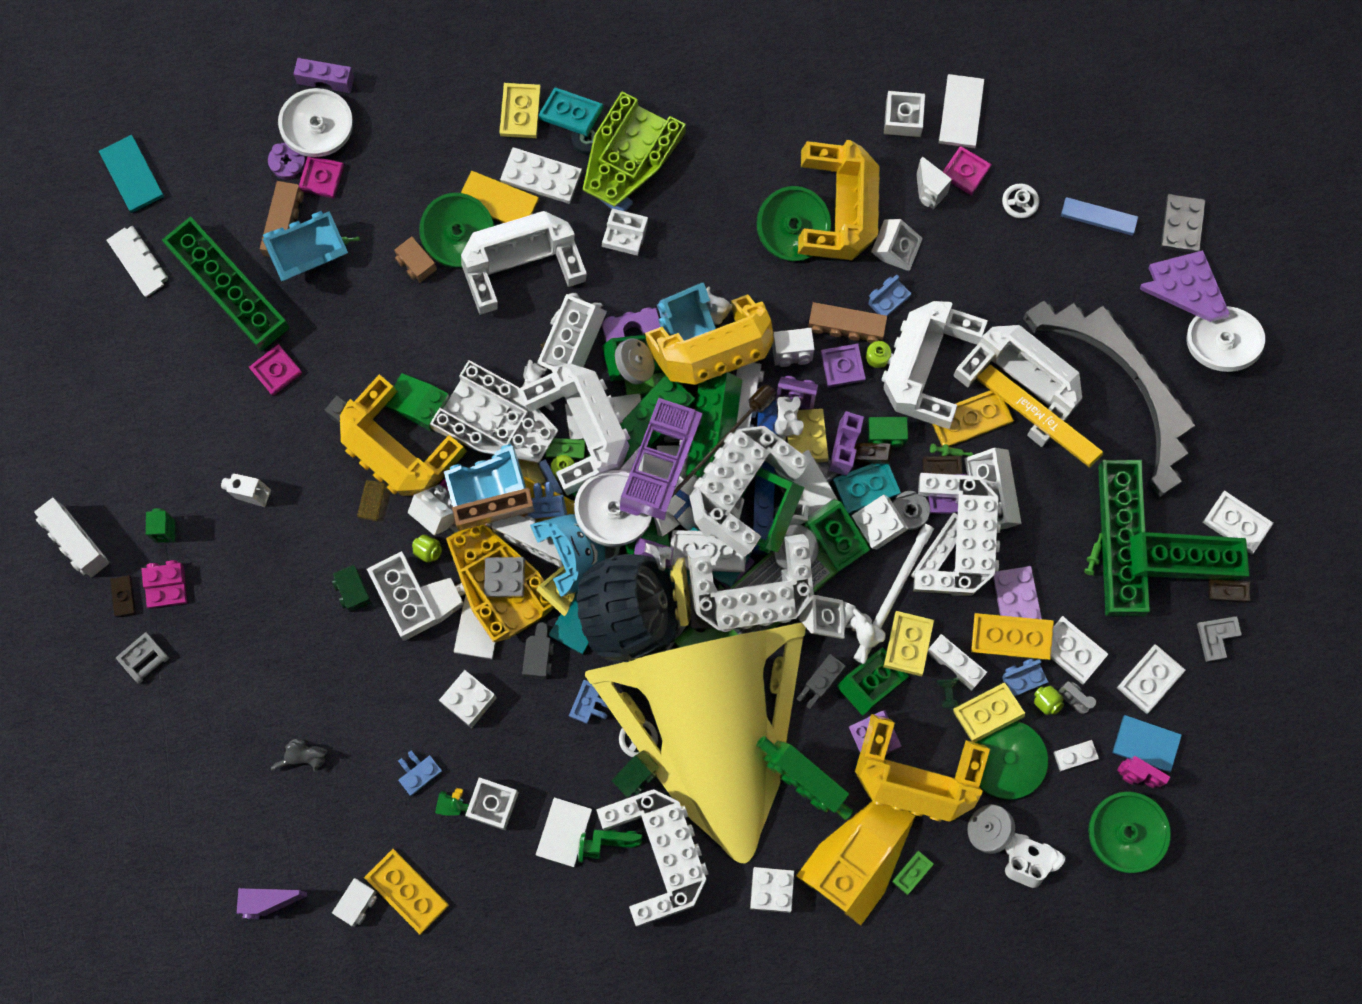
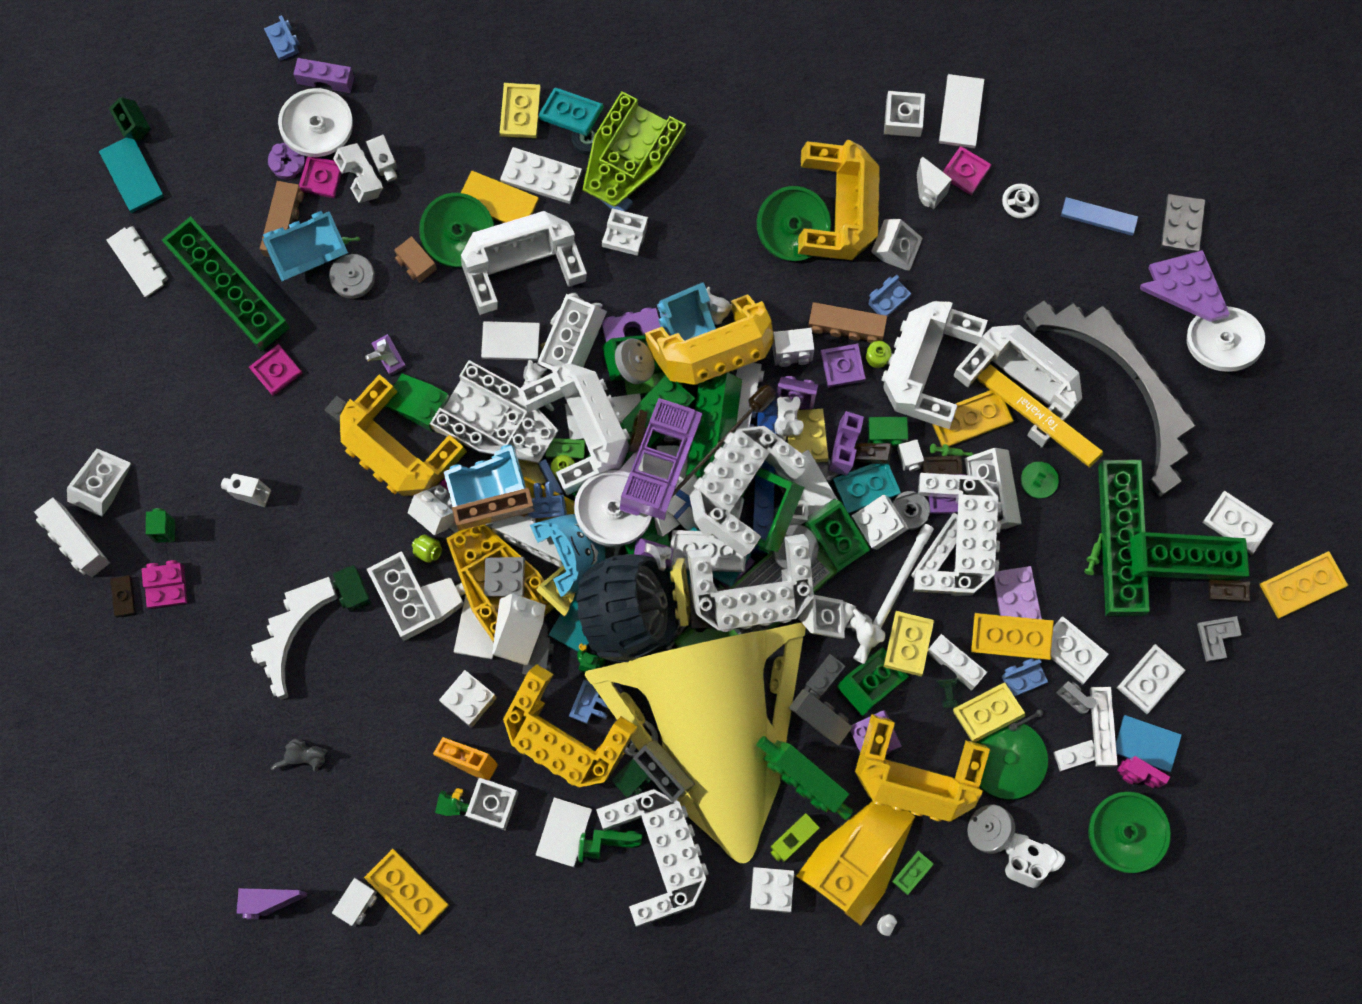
light grey plate [116,632,169,684] -> none
clear yellow tile [357,480,386,521] -> none
medium blue hinge [398,750,443,796] -> none
lime head [1034,686,1064,715] -> none
none -> white slope [67,449,131,516]
none -> dark green brick [109,97,151,141]
none -> white arch [251,577,338,700]
none -> medium blue bracket [264,15,300,61]
none -> light grey wheel [329,254,375,299]
none -> white arch [333,143,383,203]
none -> piece [365,334,406,376]
none -> white torso [366,135,397,182]
none -> light orange slope [433,737,498,781]
none -> white tile [481,321,540,361]
none -> white slope [492,593,545,665]
none -> yellow wedge [503,664,638,787]
none -> green piece [577,643,606,673]
none -> dark brown plate [628,410,647,453]
none -> dark grey brick [633,740,695,803]
none -> lime brick [770,813,819,862]
none -> dark grey brick [789,689,852,746]
none -> white piece [877,914,897,936]
none -> white brick [897,440,924,471]
none -> dark grey hinge [1009,709,1043,731]
none -> green piece [1020,462,1059,499]
none -> white plate [1090,687,1117,767]
none -> yellow tile [1259,551,1348,619]

